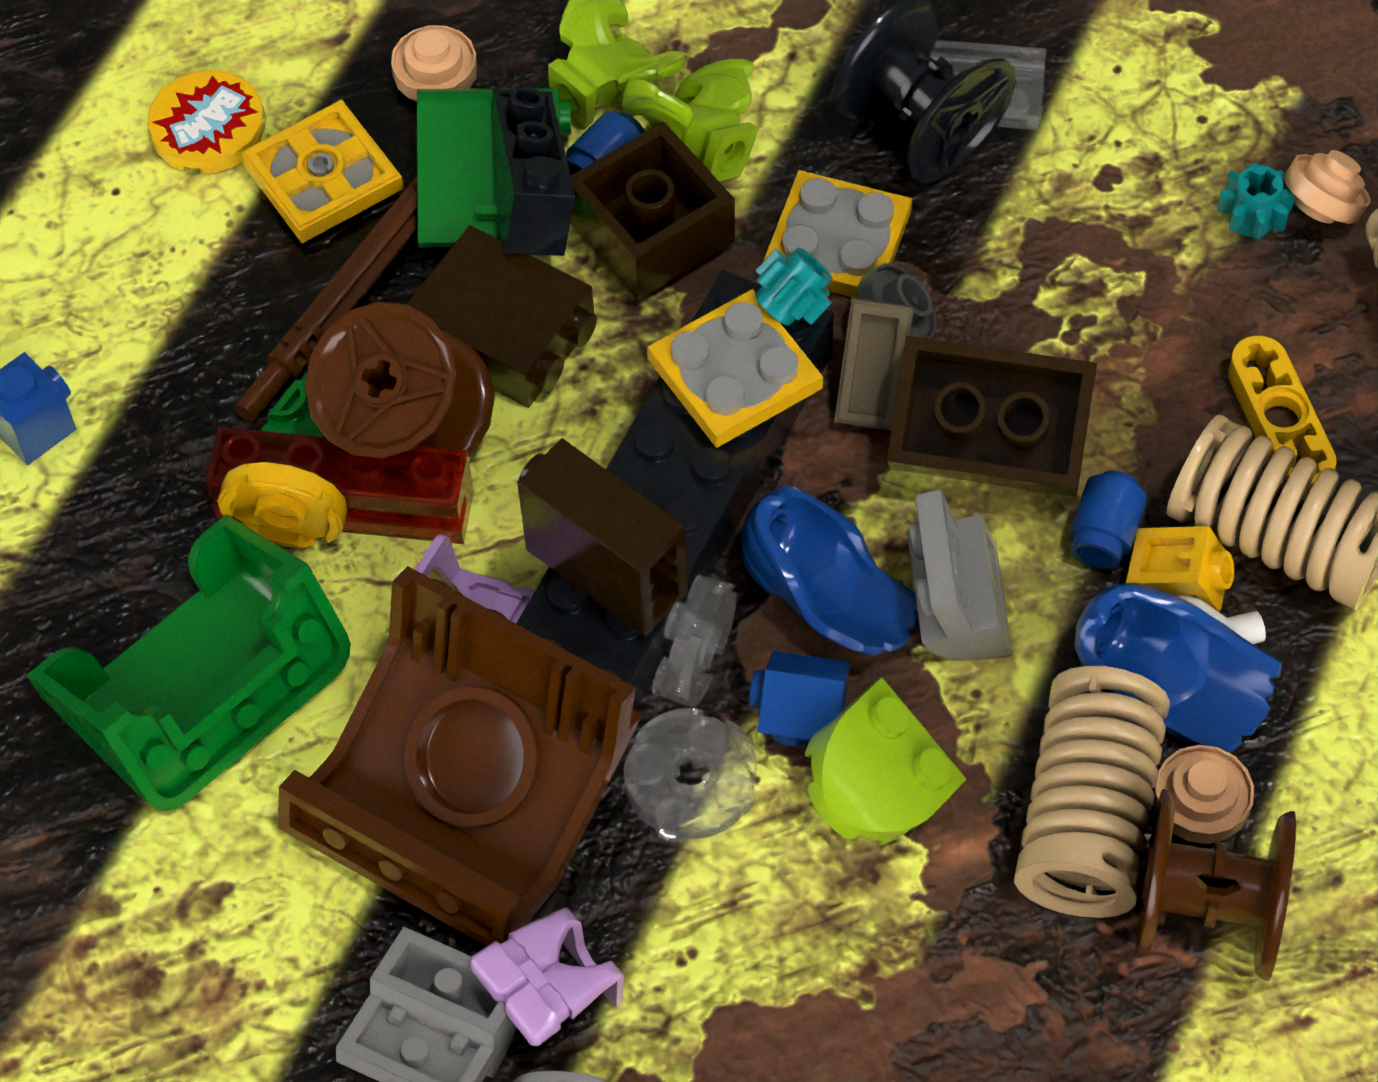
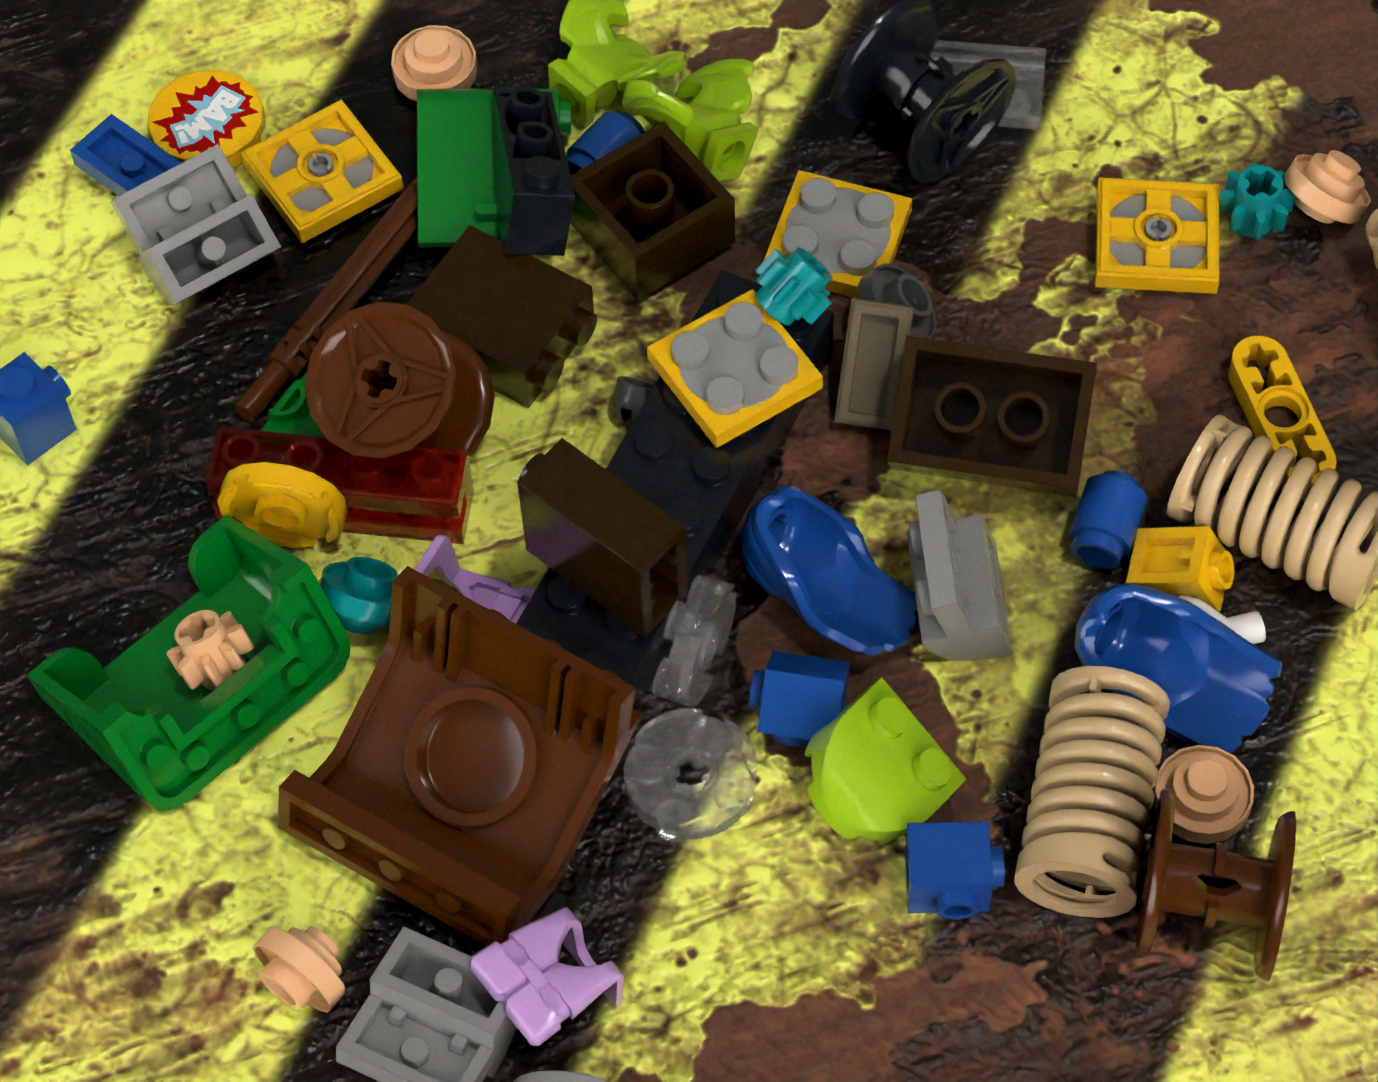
none -> blue plate [70,114,181,196]
none -> light grey brick [110,144,281,305]
none -> light nougat gear [166,610,254,690]
none -> light nougat plate [252,926,346,1013]
none -> teal plate [319,557,398,635]
none -> dark grey hinge [613,376,655,422]
none -> blue brick [904,821,1005,920]
none -> yellow piece [1095,177,1219,294]

